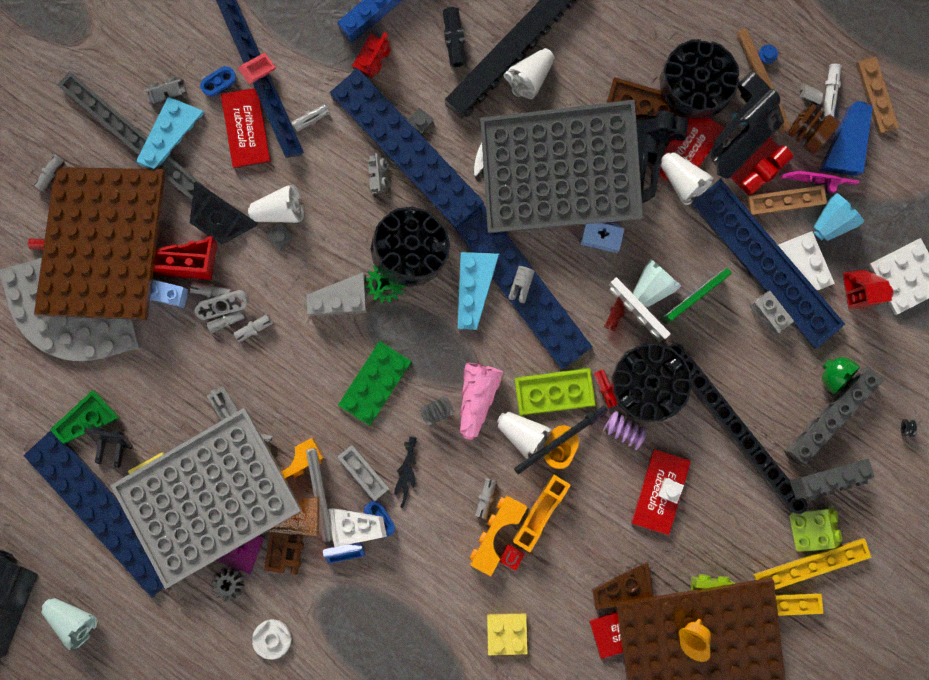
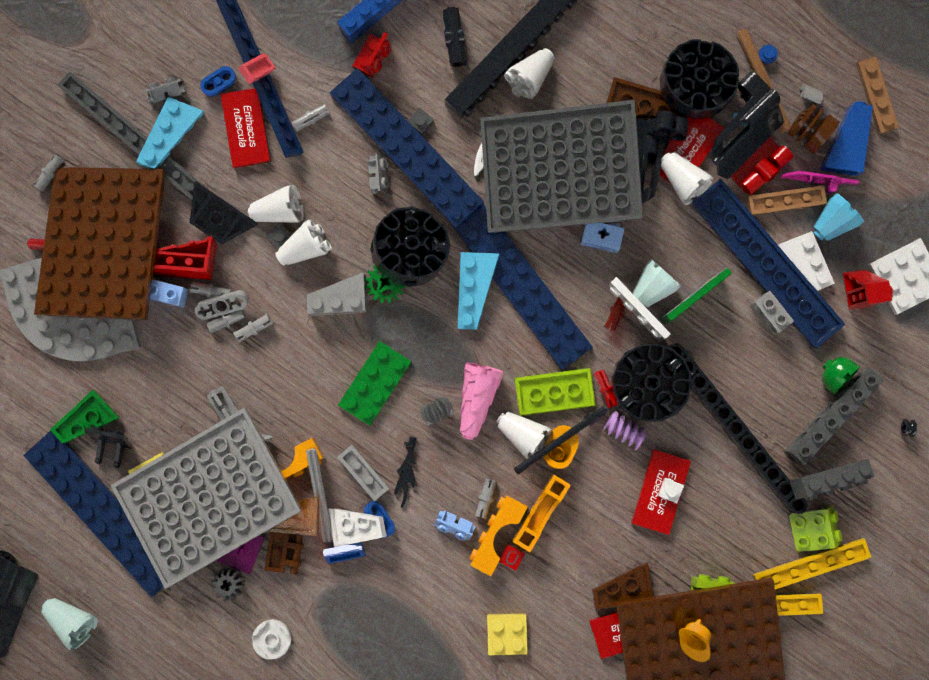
light grey hinge [509,266,535,304] -> none
white pin [822,64,842,120] -> none
none -> white cone [276,219,332,266]
none -> light blue hinge [434,510,476,541]

